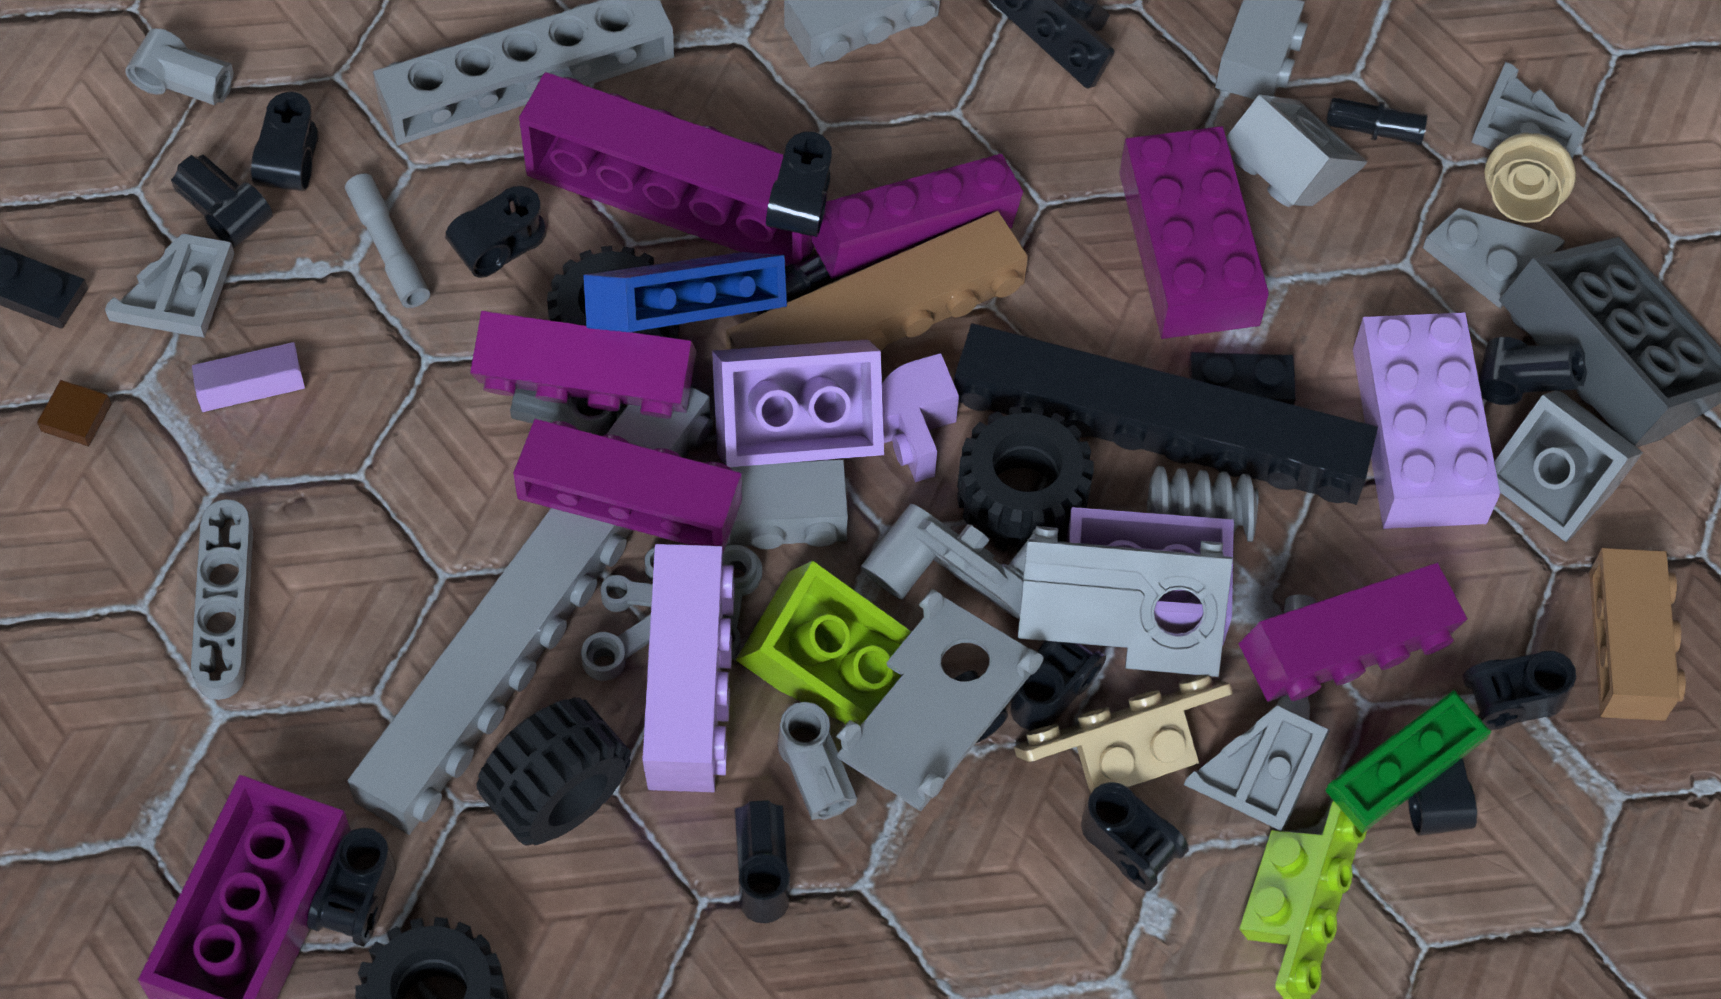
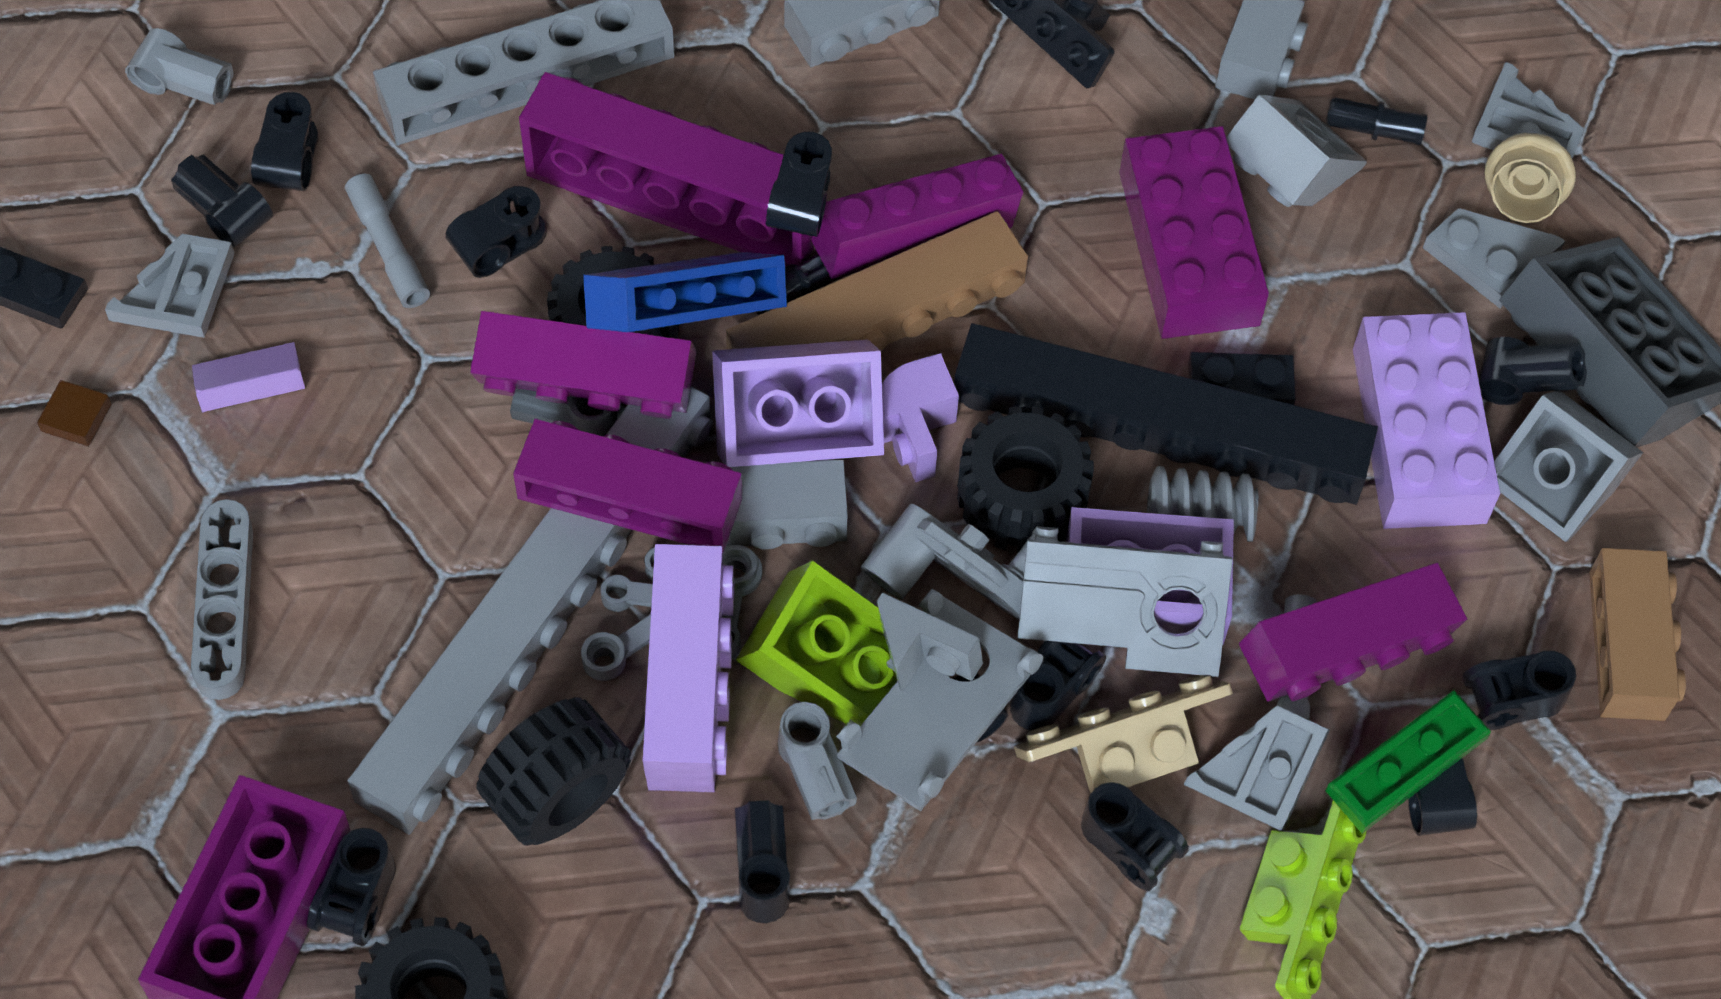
none -> light grey slope [877,593,983,691]

